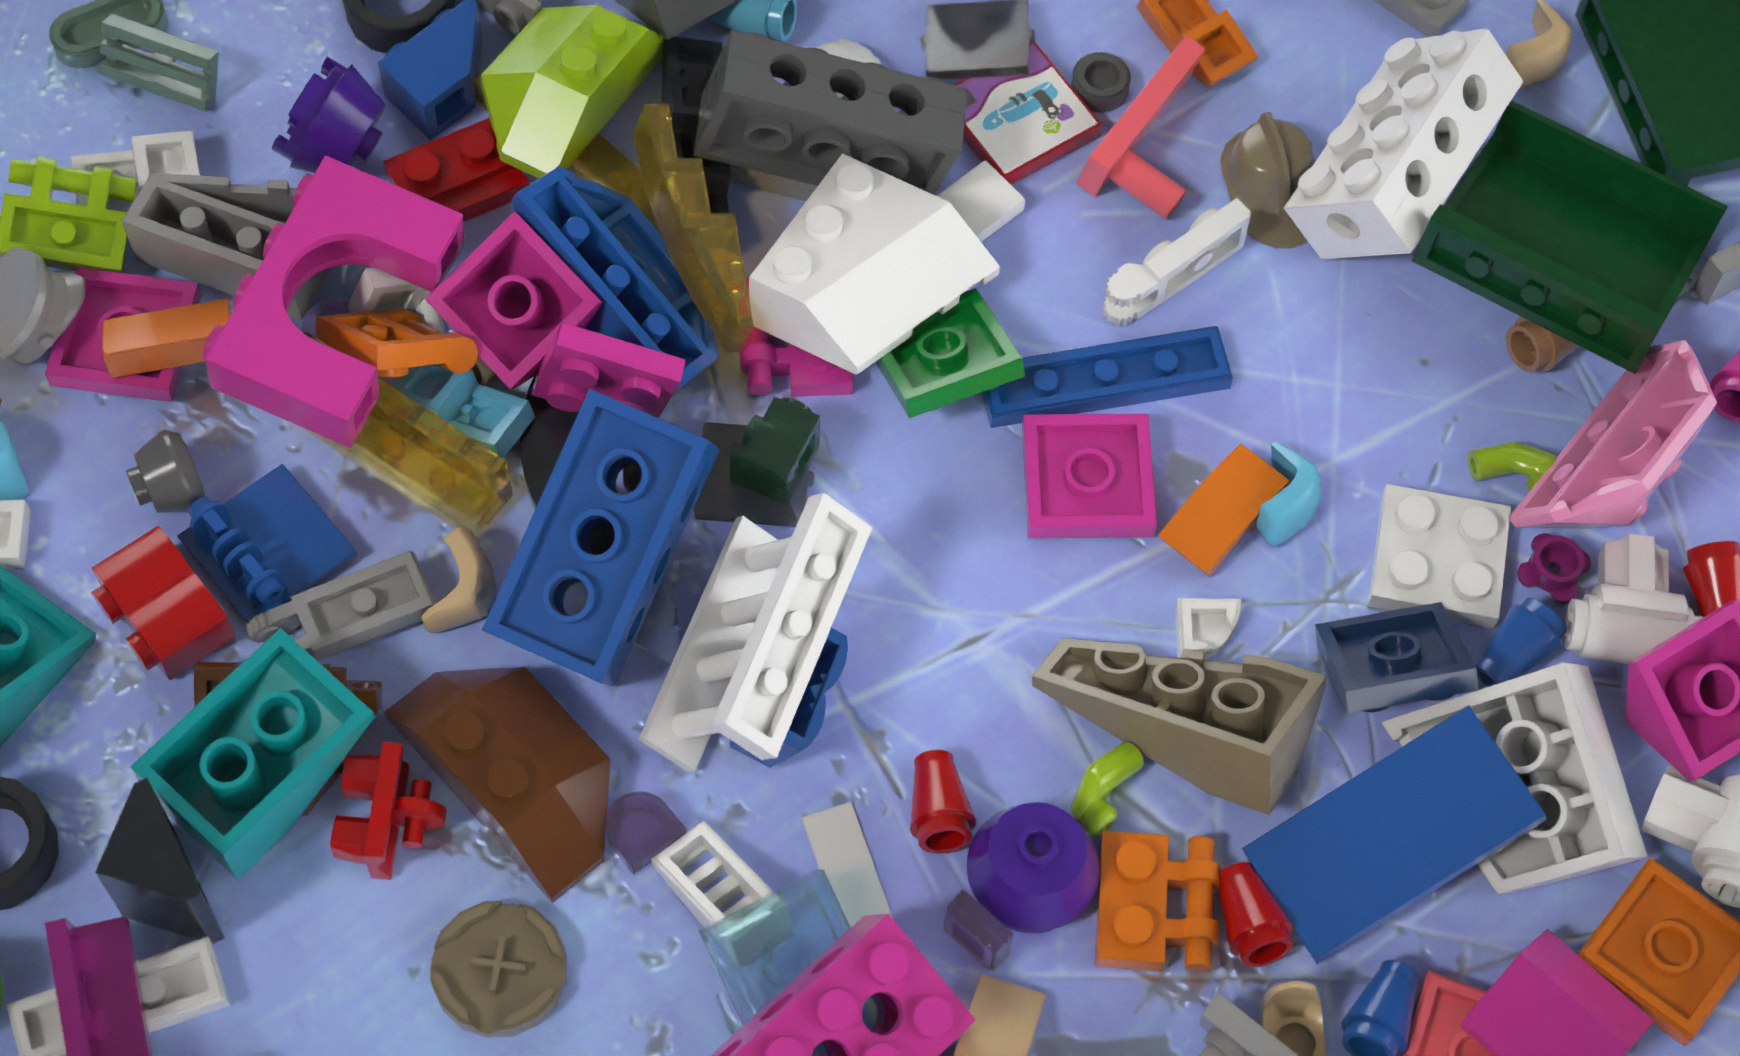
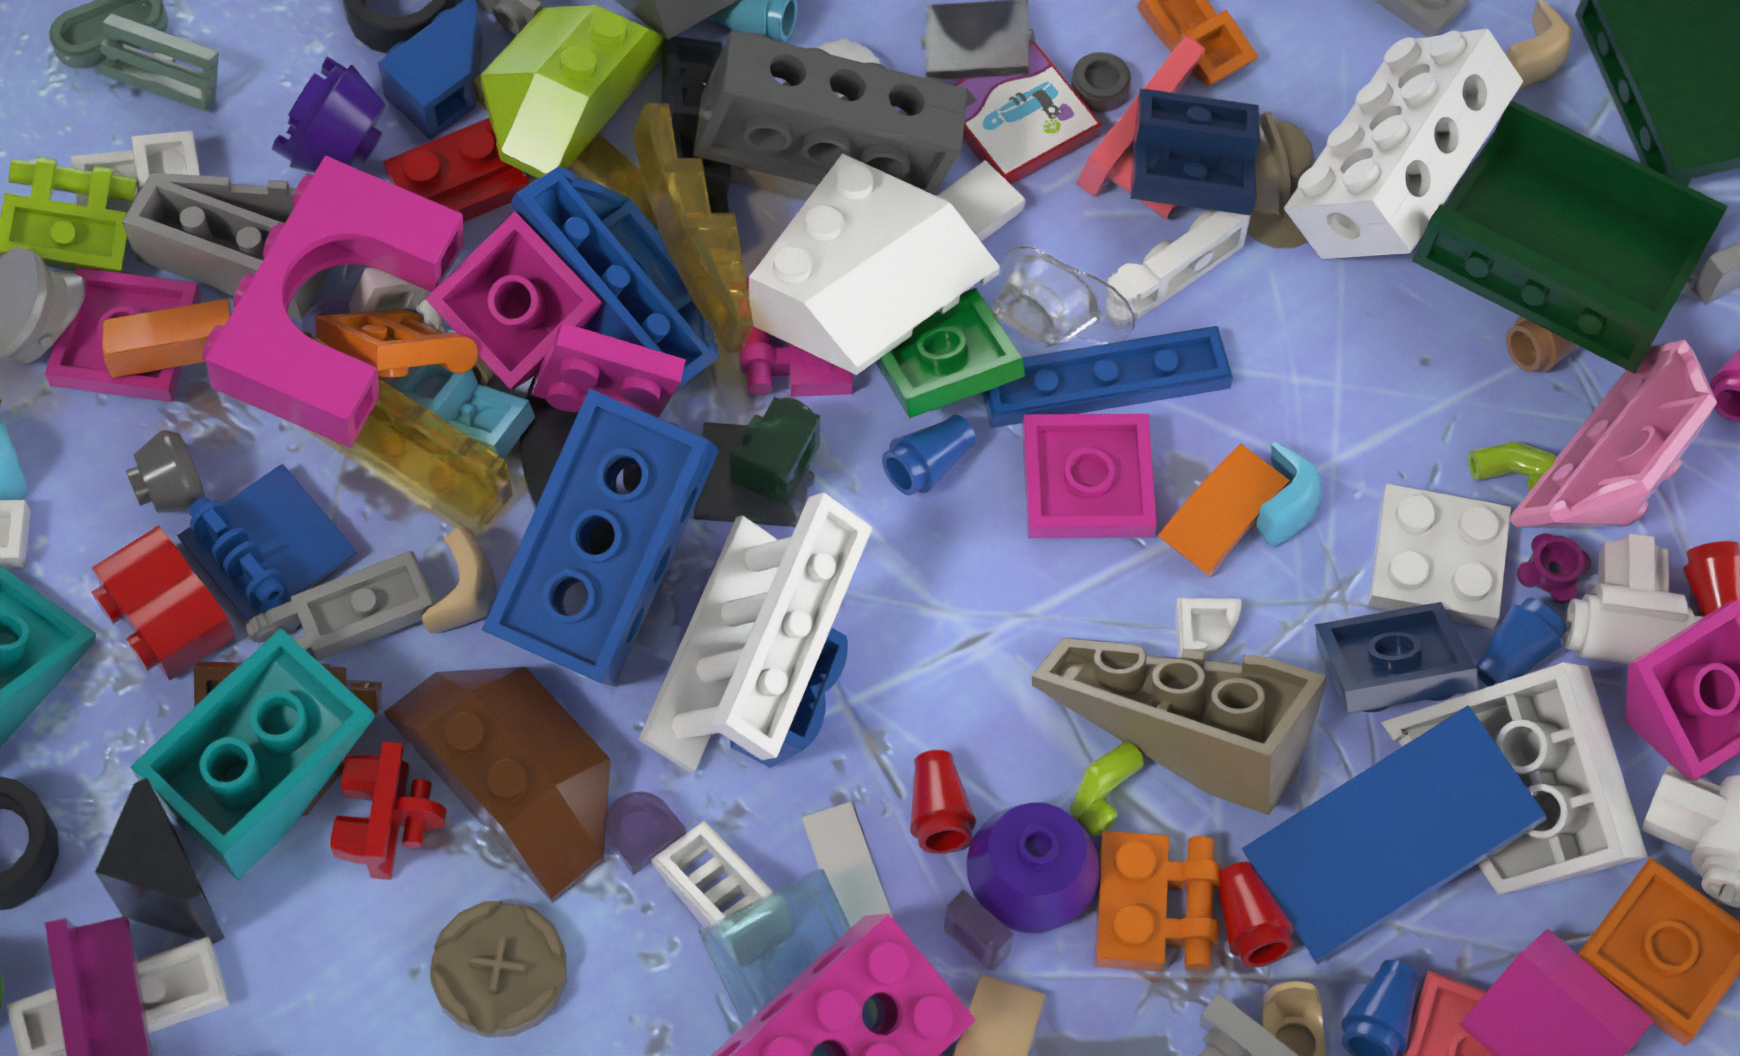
none -> blue cone [882,414,976,495]
none -> clear piece [992,246,1135,348]
none -> dark blue slope [1130,88,1260,216]

